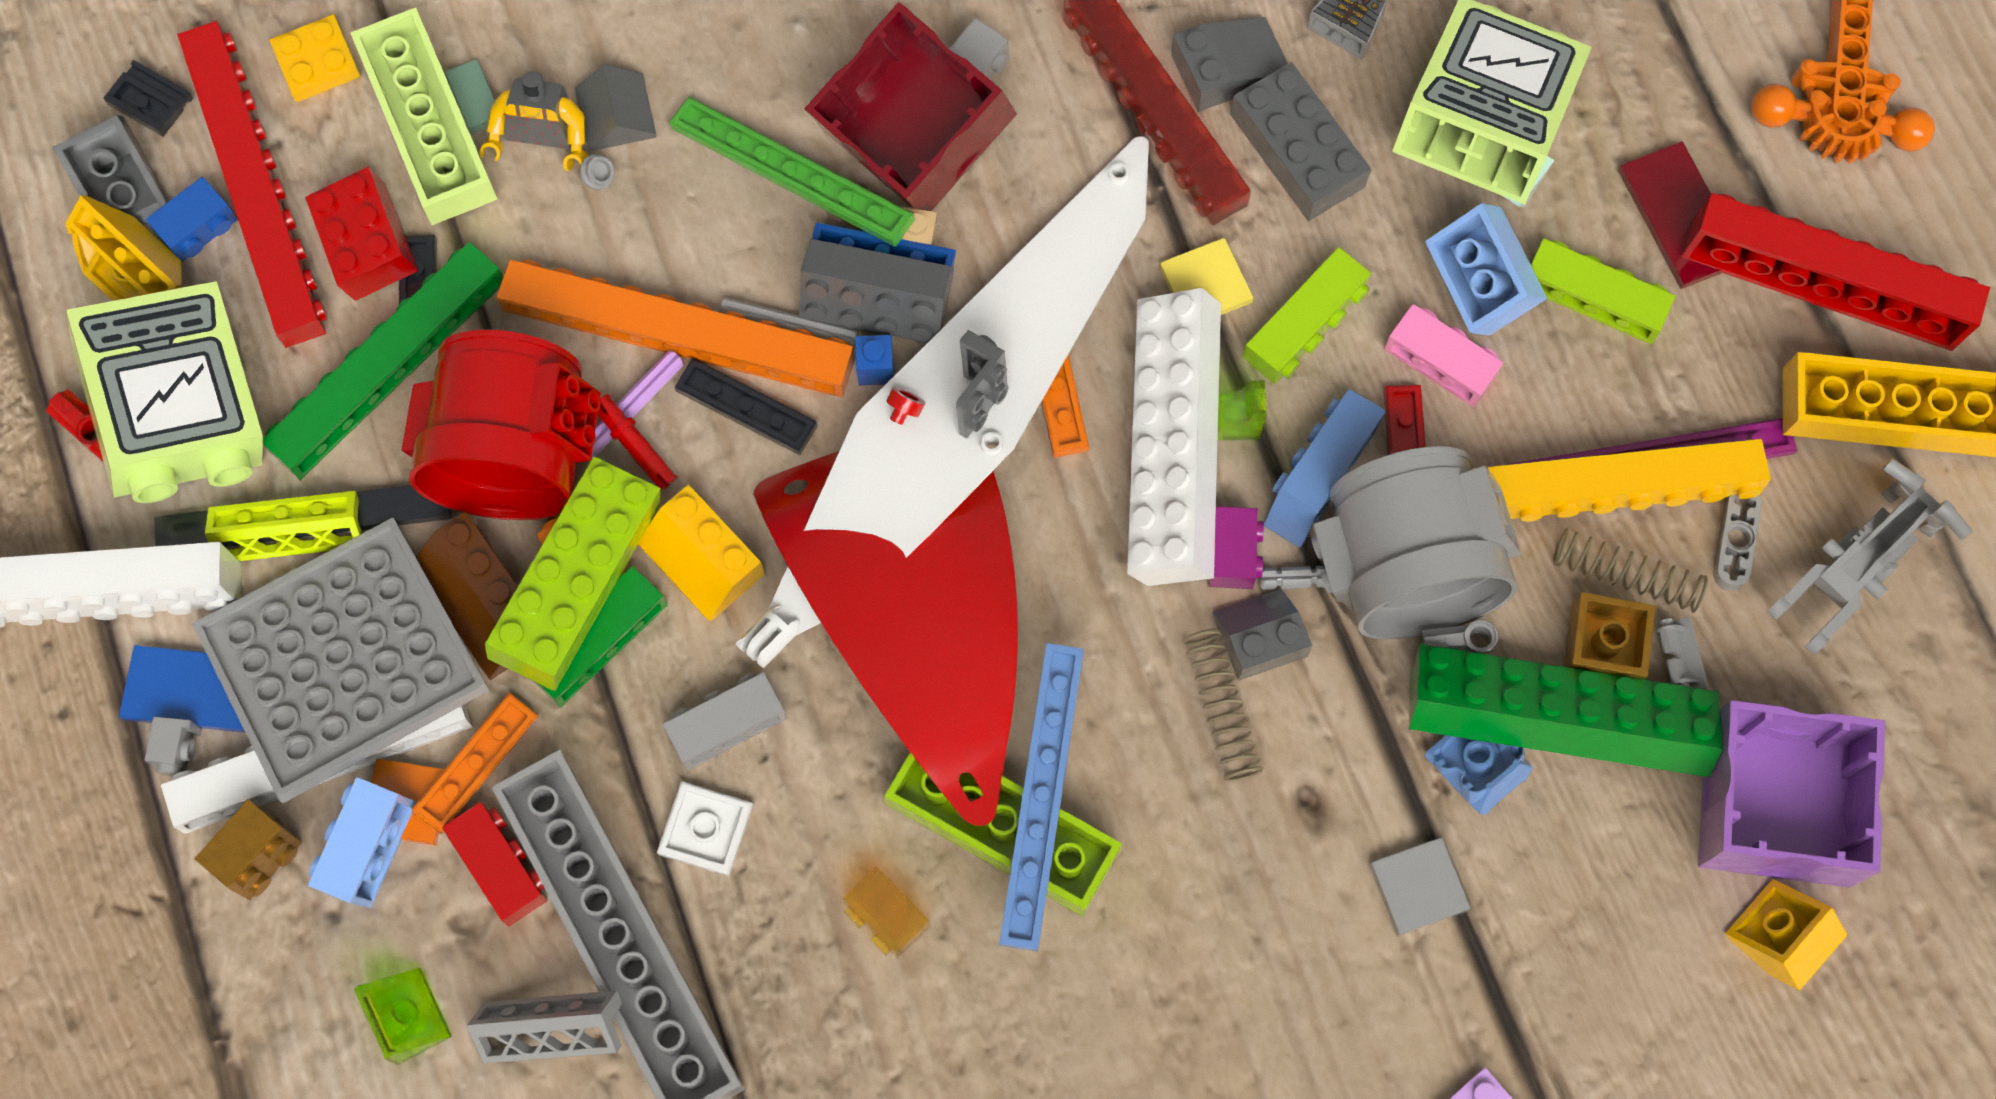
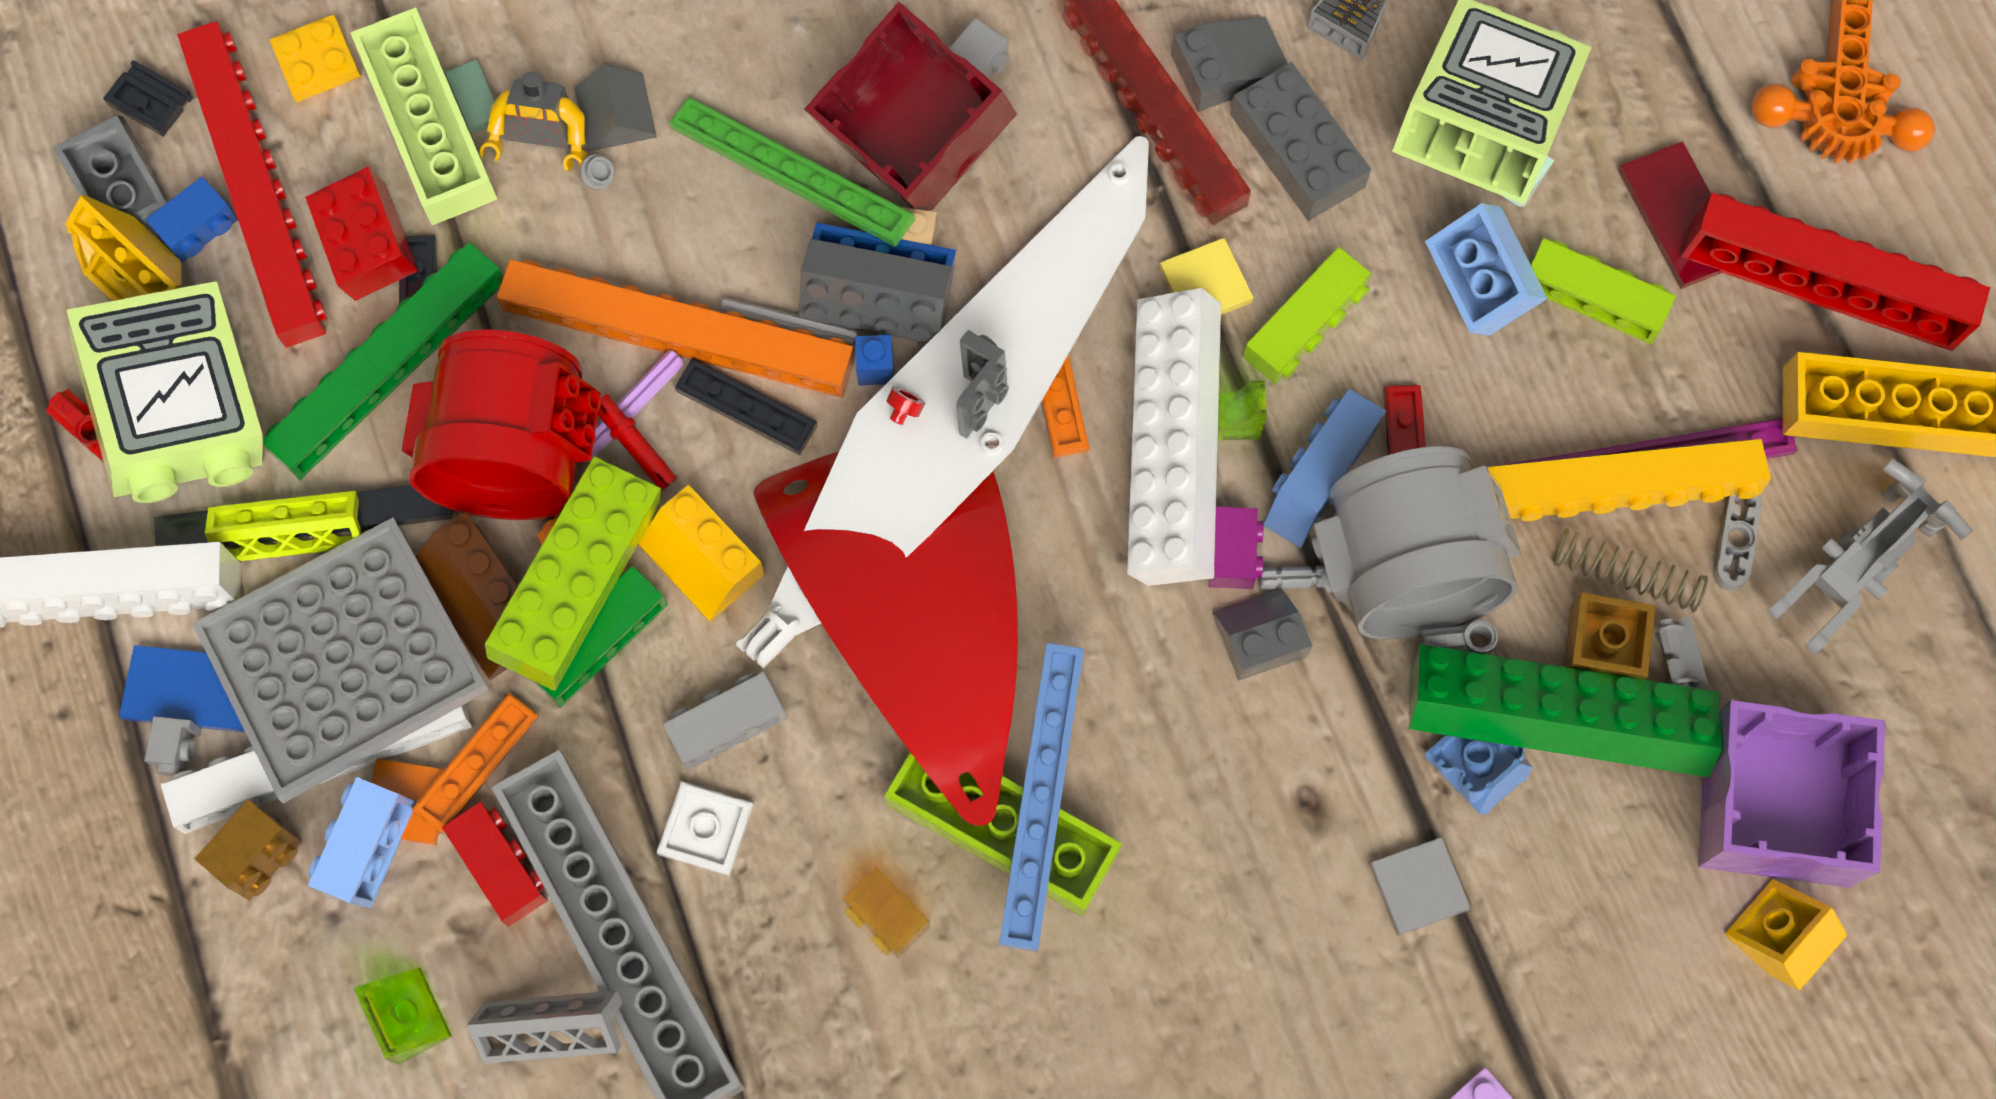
dark tan piece [1183,628,1264,782] -> none
bright pink brick [1384,304,1504,408] -> none

